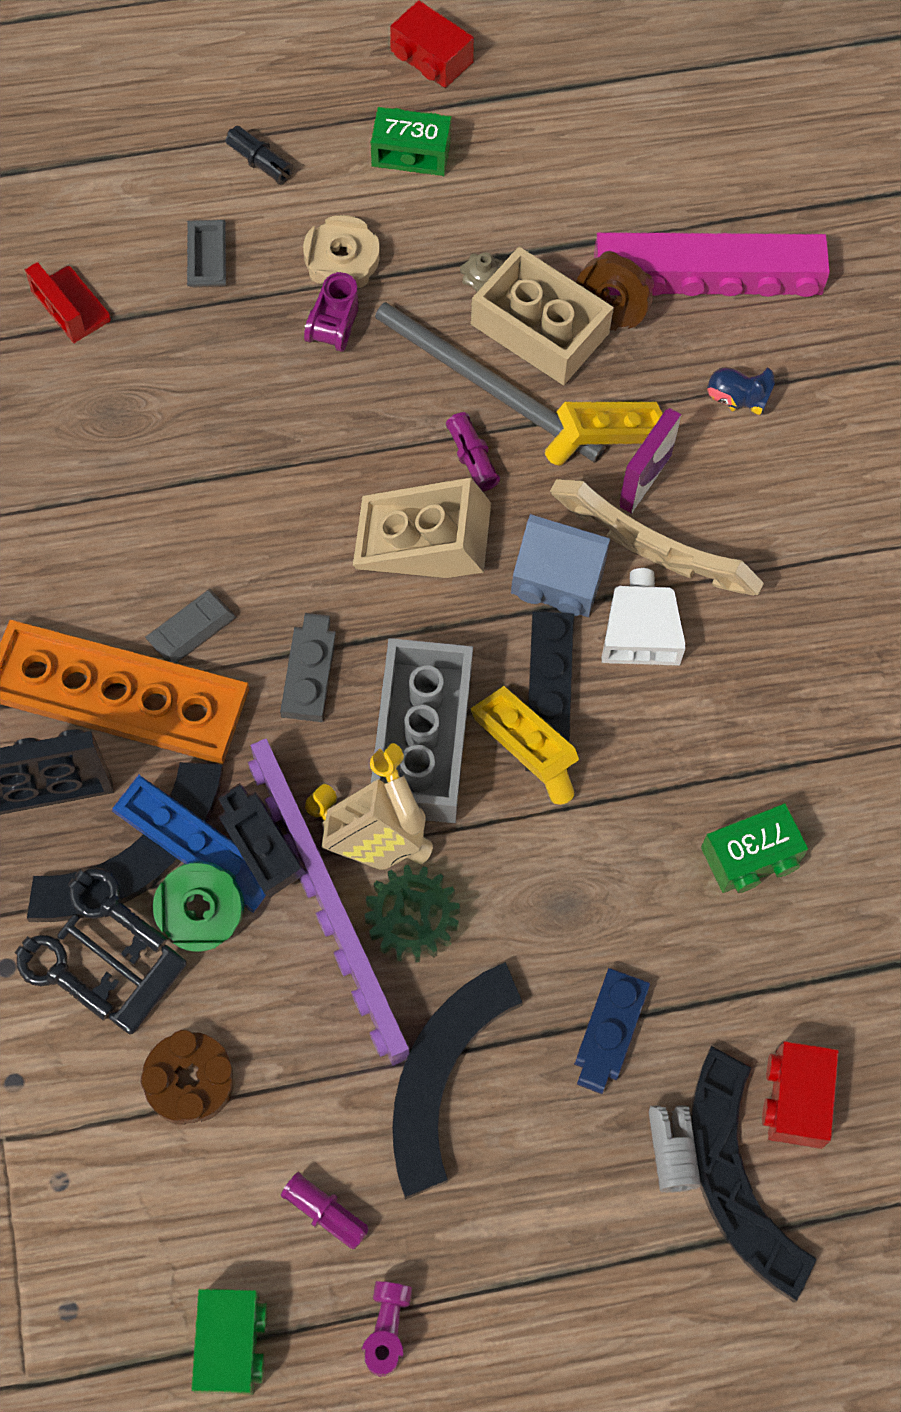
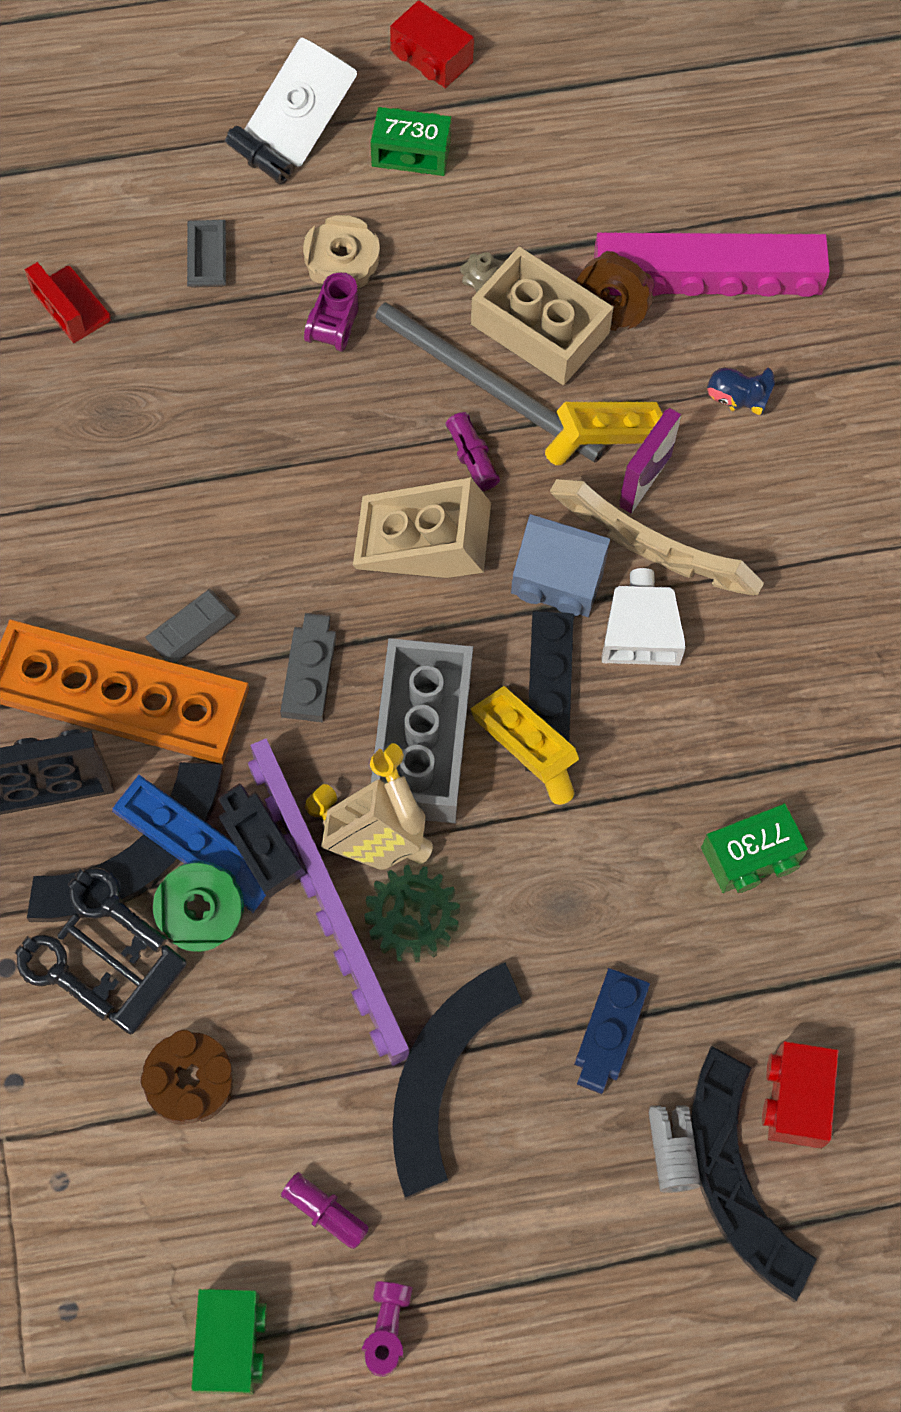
none -> white shield [244,38,357,167]

